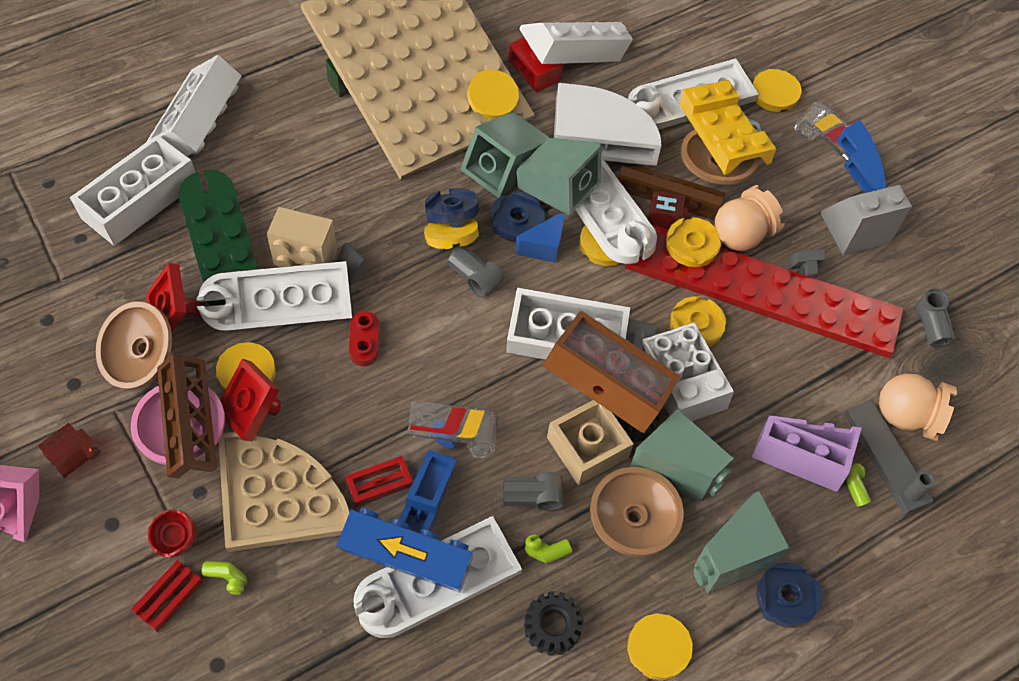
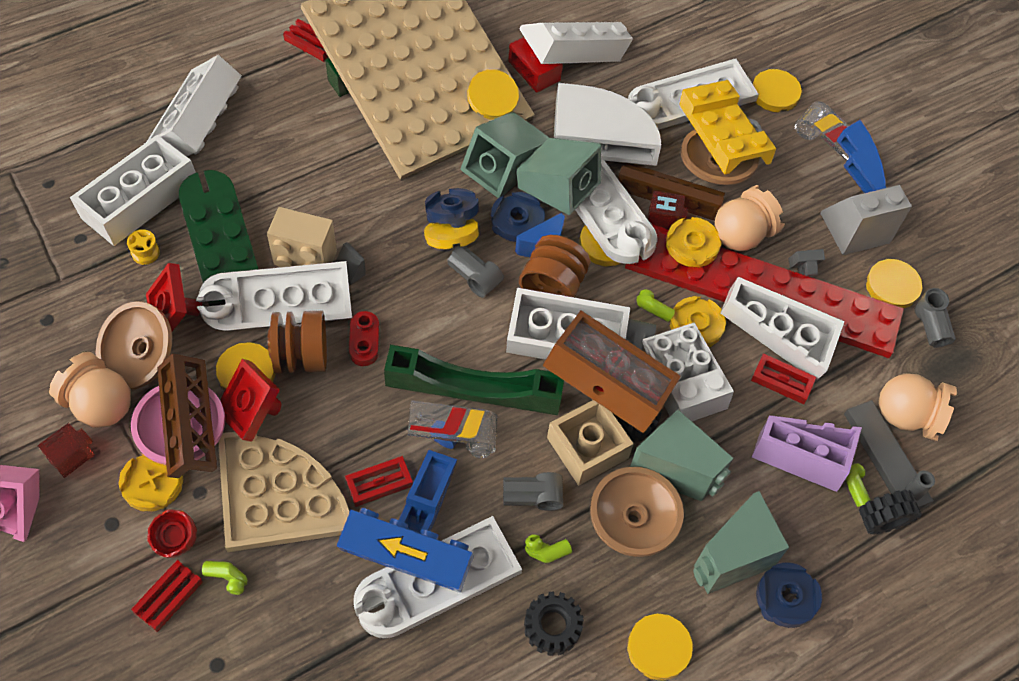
none -> light nougat tile [49,352,131,428]
none -> yellow tile [118,453,183,512]
none -> yellow wheel [127,230,160,265]
none -> dark orange wheel [268,310,327,374]
none -> red tile [283,19,329,62]
none -> dark green arch [384,344,564,415]
none -> dark orange wheel [519,235,591,298]
none -> lime arm [636,289,675,322]
none -> white wedge [720,277,844,381]
none -> red tile [751,353,816,404]
none -> black tyre [859,490,922,535]
none -> yellow tile [866,259,923,308]

